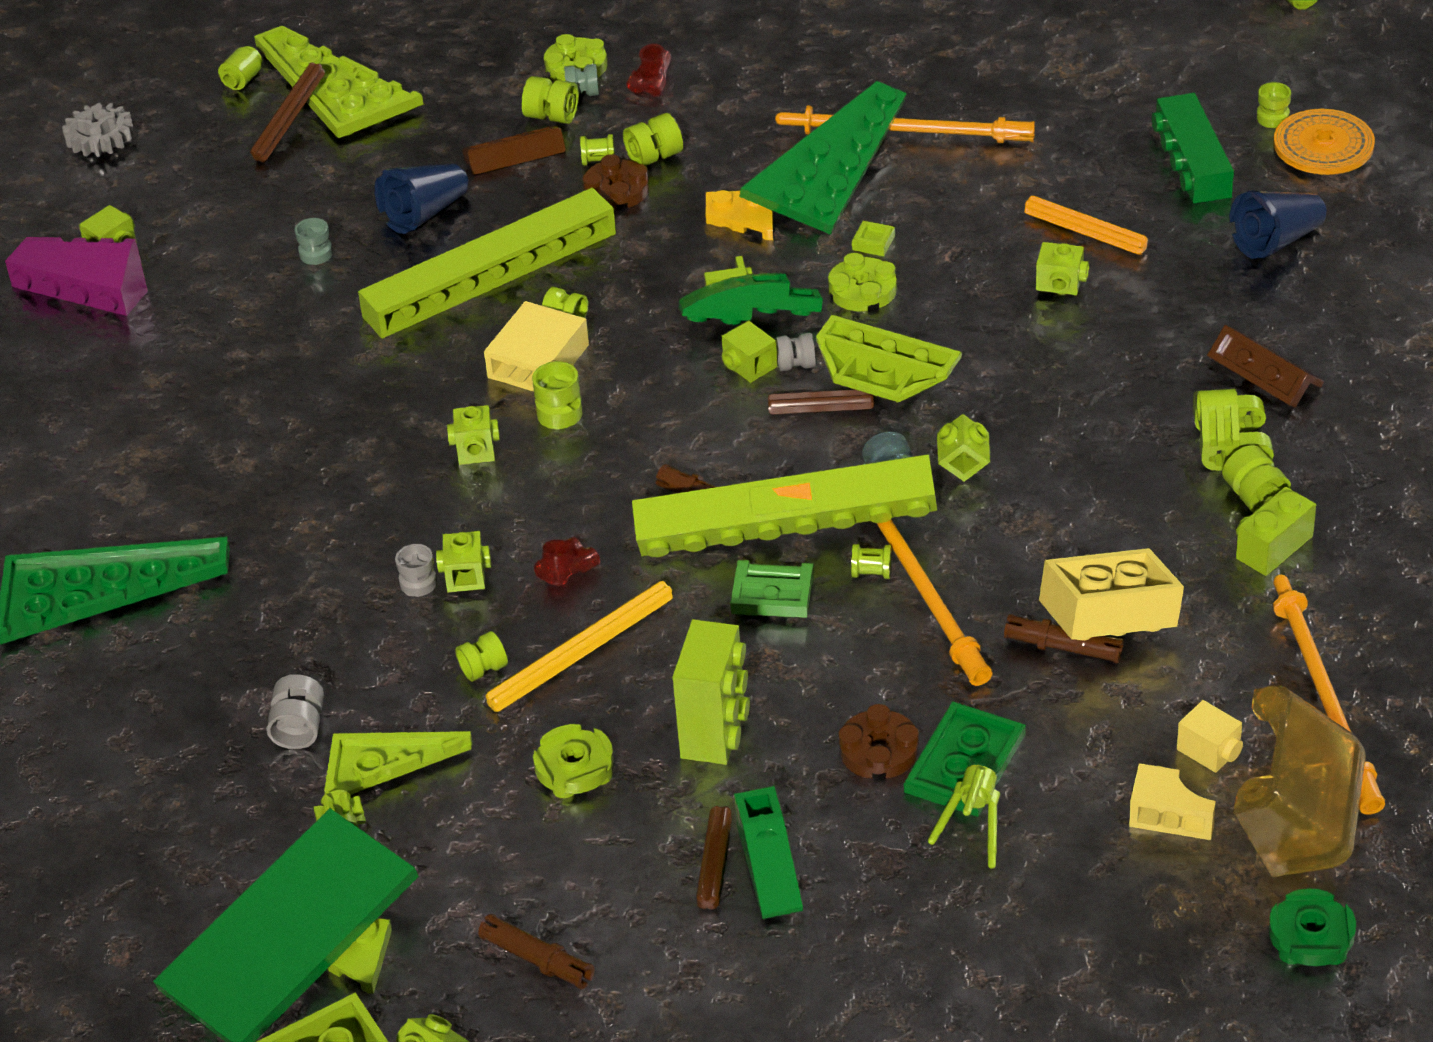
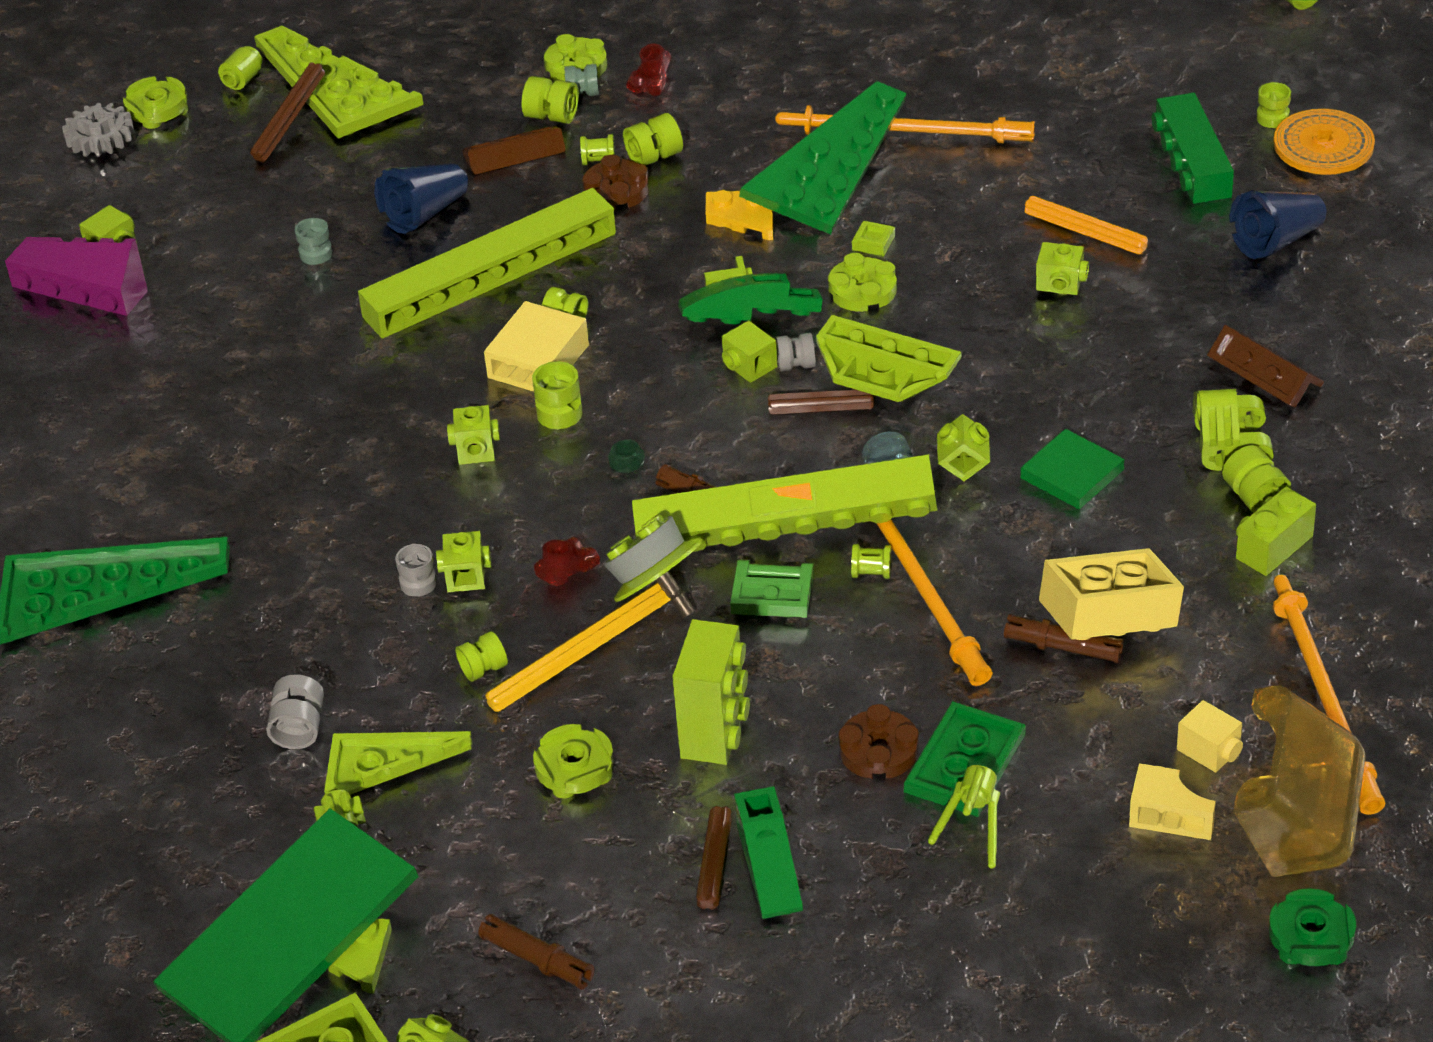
none -> lime plate [123,76,188,129]
none -> piece [603,514,703,618]
none -> clear green plate [608,440,645,473]
none -> green tile [1020,429,1125,510]

